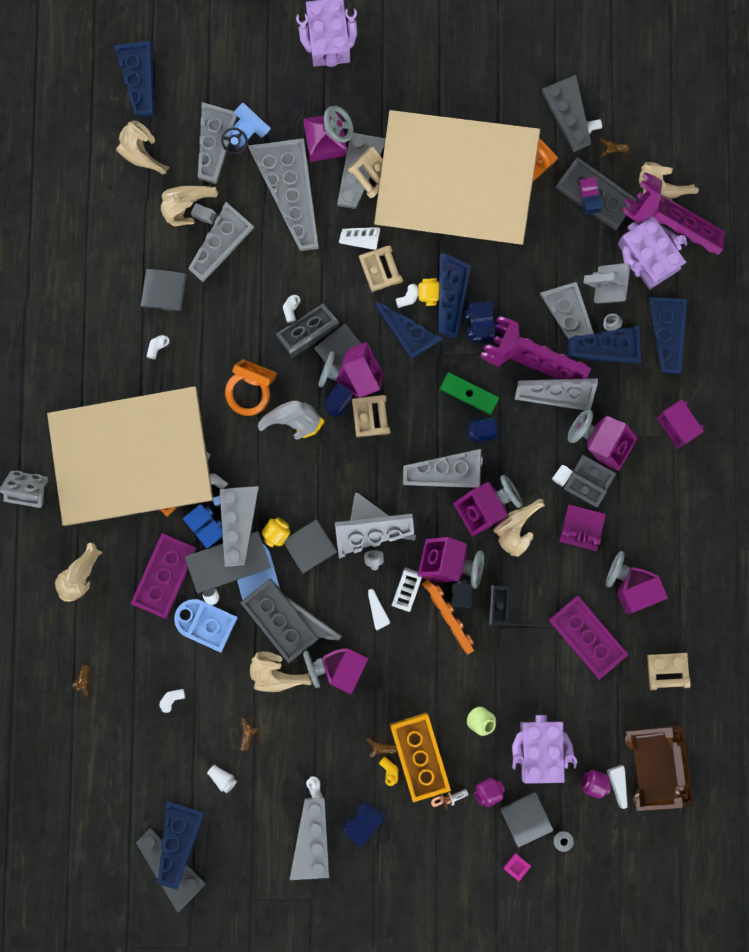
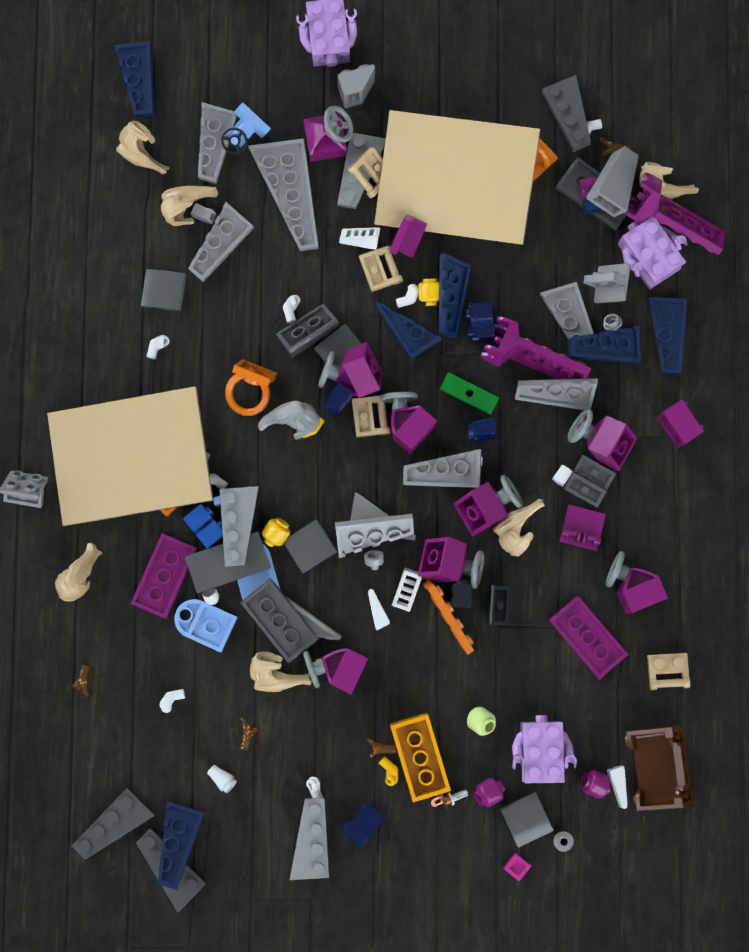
none -> dark grey wing [72,788,155,860]
none -> light grey slope [338,64,375,108]
none -> magenta piece [380,392,437,455]
none -> magenta panel [389,214,427,258]
none -> light grey slope [586,146,639,217]

